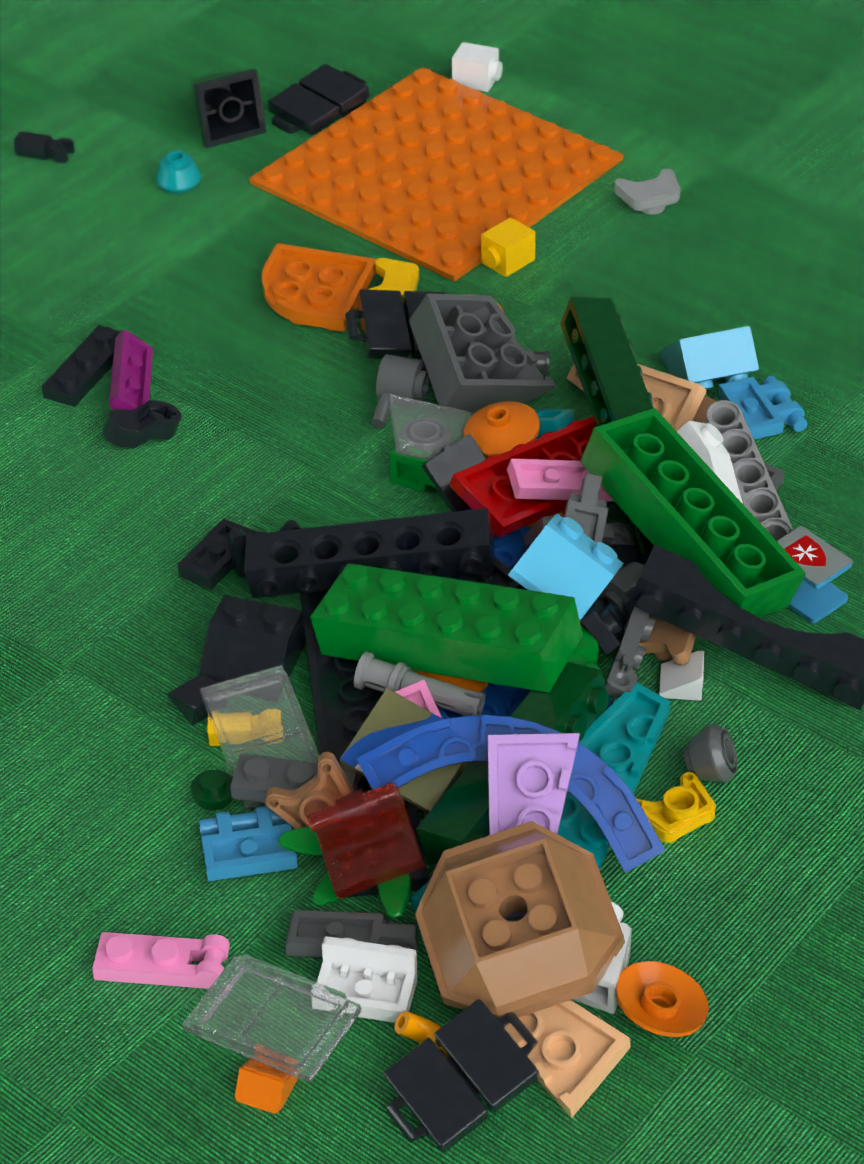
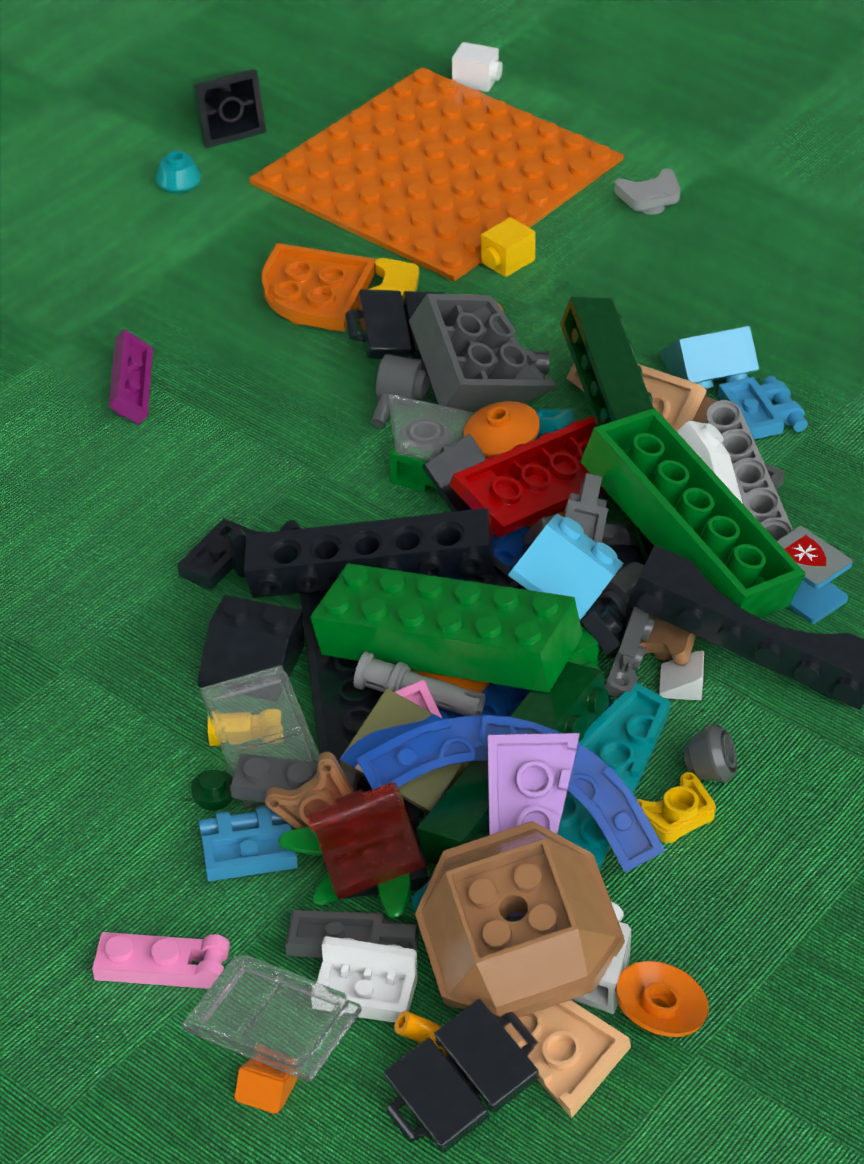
black bar [14,131,75,163] -> none
black plate [42,325,122,407] -> none
black piece [103,400,182,449] -> none
black slope [168,674,228,726] -> none
black piece [268,63,370,135] -> none
bright pink plate [507,459,614,501] -> none

